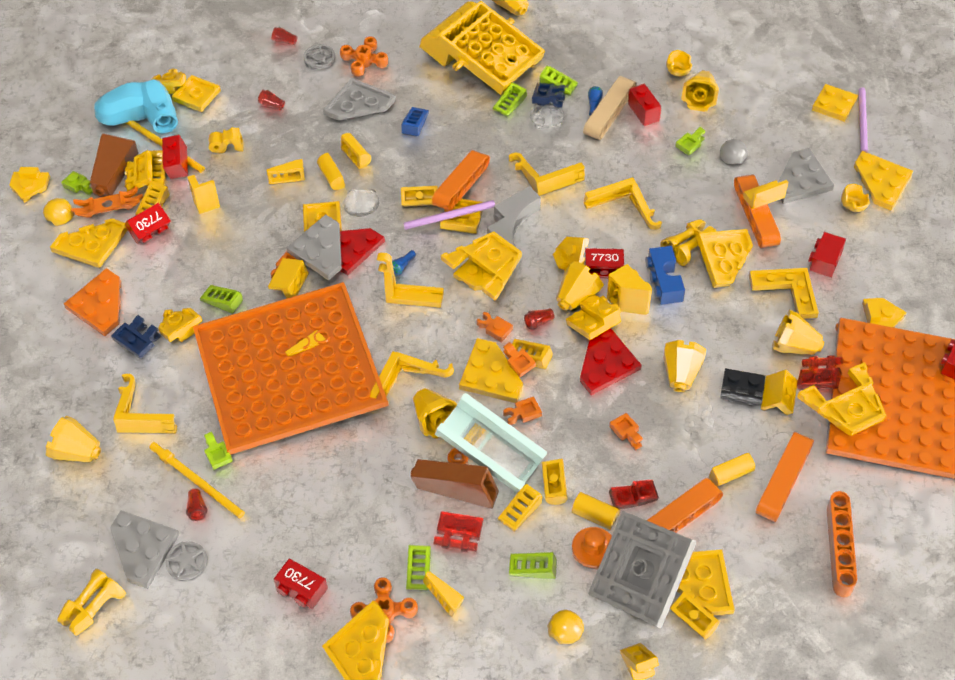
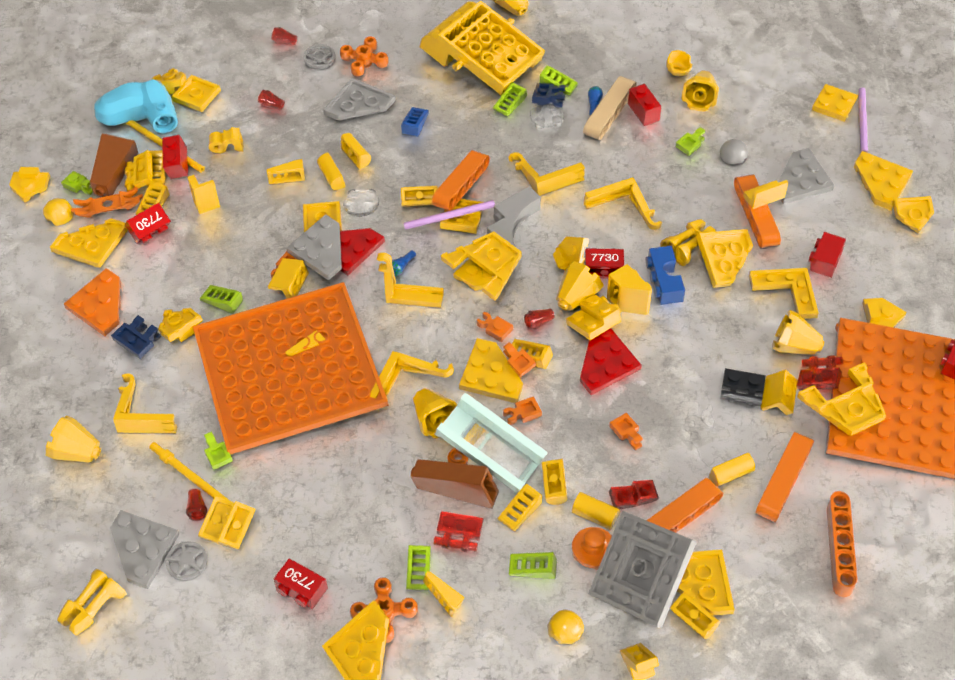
yellow cone [663,340,706,392] -> none
yellow hair [841,184,870,212] -> none
none -> yellow slope [198,495,256,550]
none -> yellow plate [892,196,934,233]

